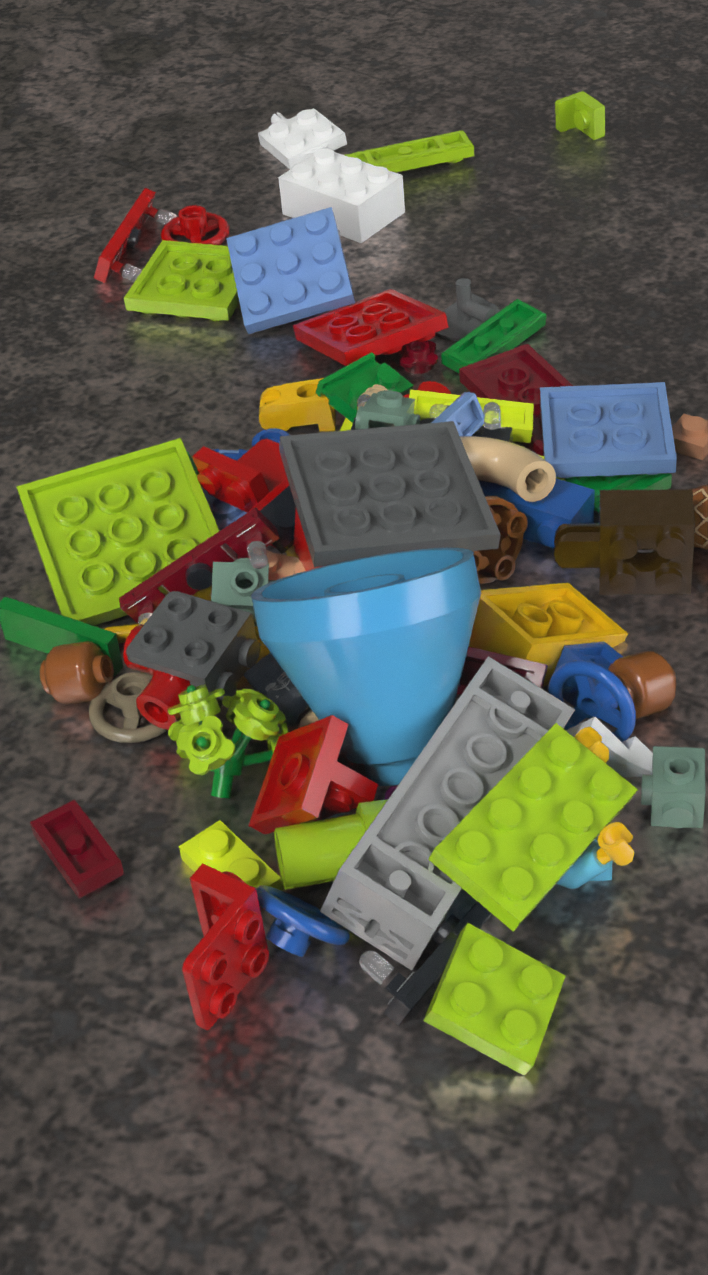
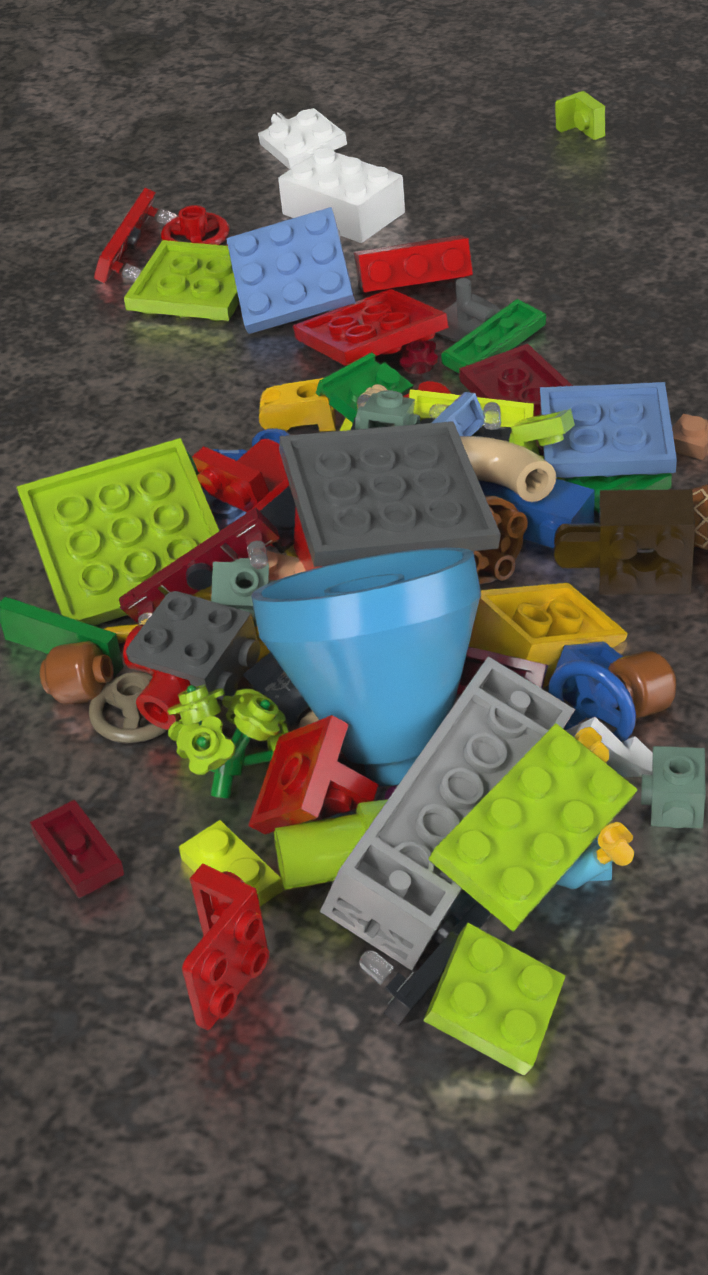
blue piece [255,885,350,957] -> none
lime plate [345,130,474,173] -> none
none -> red brick [354,235,473,292]
none -> lime bracket [509,409,575,456]

